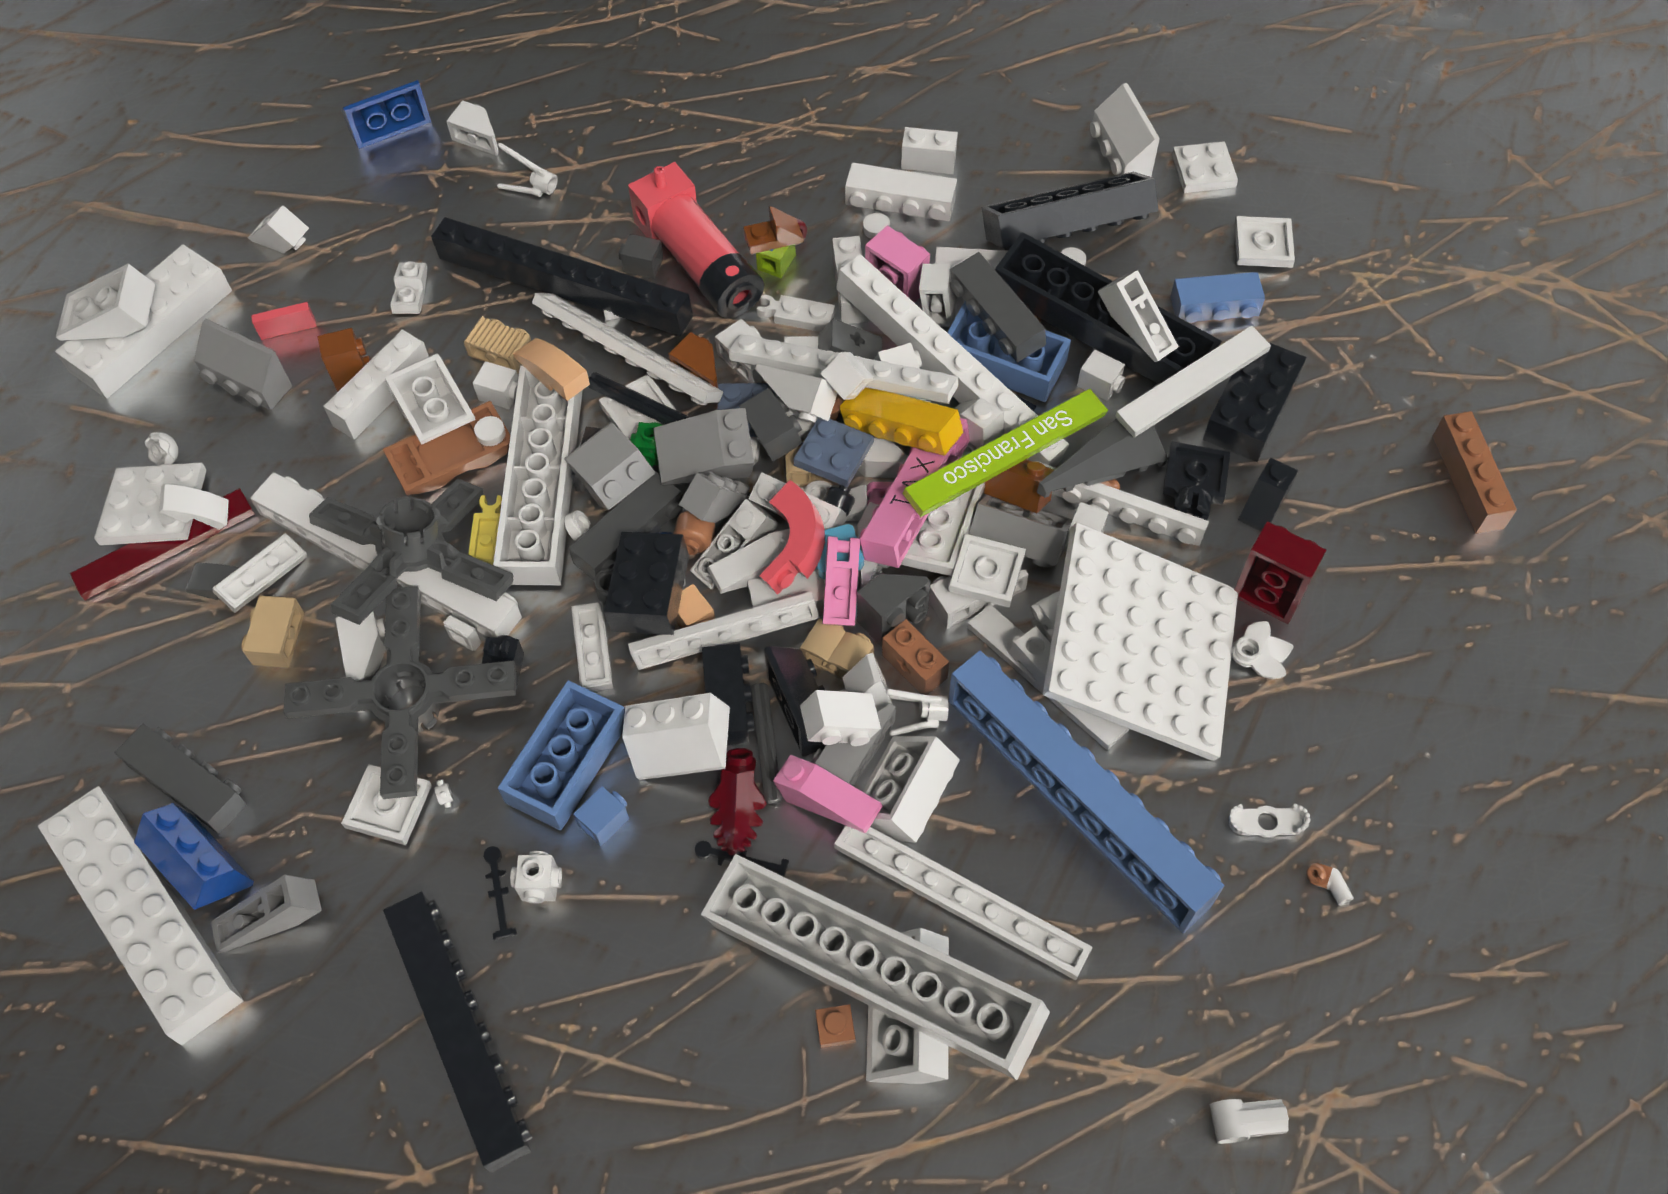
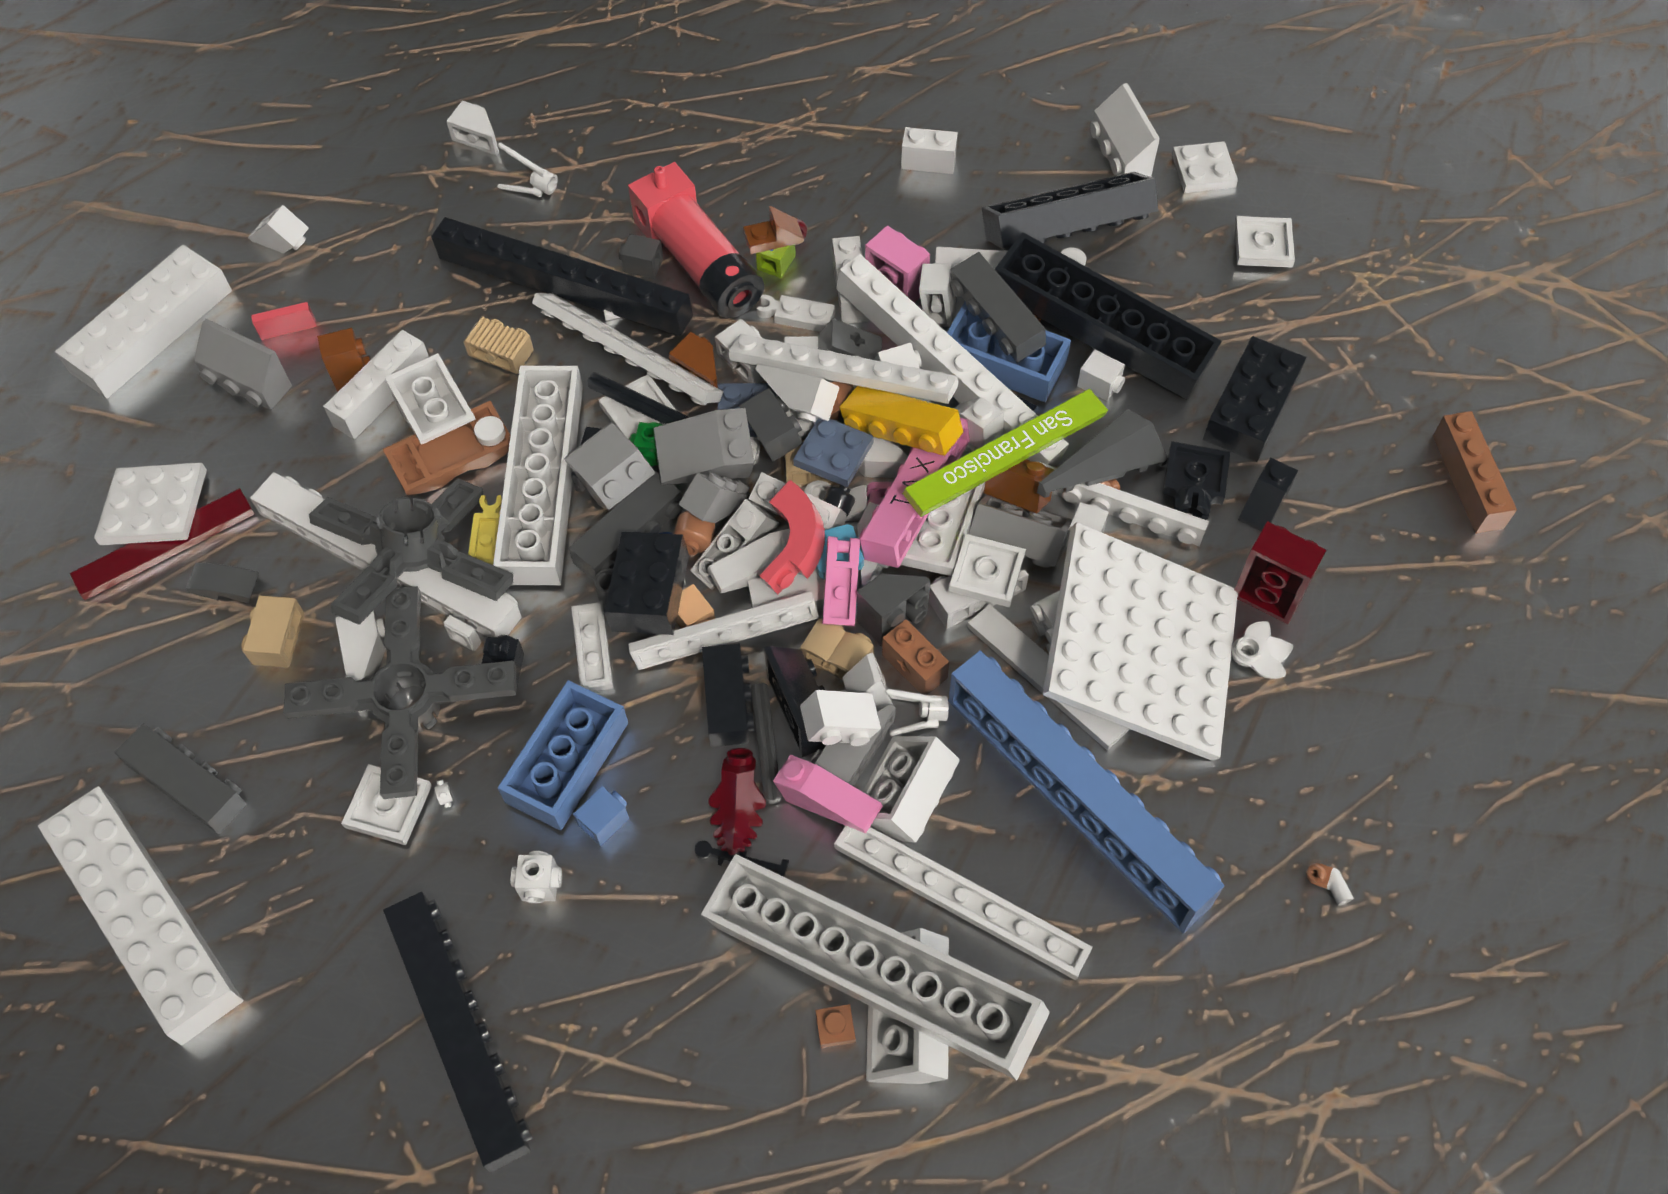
white slope [56,264,155,341] -> none
blue slope [134,803,254,910] -> none
white plate [144,432,179,465] -> none
white slope [159,484,229,530] -> none
light grey slope [211,875,322,953] -> none
white tile [213,533,307,613] -> none
blue slope [341,80,431,149] -> none
white slope [390,261,427,314] -> none
white brick [473,361,518,409] -> none
black piece [483,846,517,941] -> none
light nougat slope [513,338,590,401] -> none
white tile [564,510,592,541] -> none
white slope [622,693,730,780] -> none
white brick [820,352,874,400] -> none
white brick [845,163,957,221] -> none
white tile [863,213,890,239] -> none
white leg [1009,626,1051,689] -> none
white slope [1098,270,1179,362] -> none
white tile [1115,326,1271,438] -> none
medium blue brick [1170,272,1265,323] -> none
white piece [1210,1099,1289,1144] -> none
white piece [1228,804,1311,838] -> none

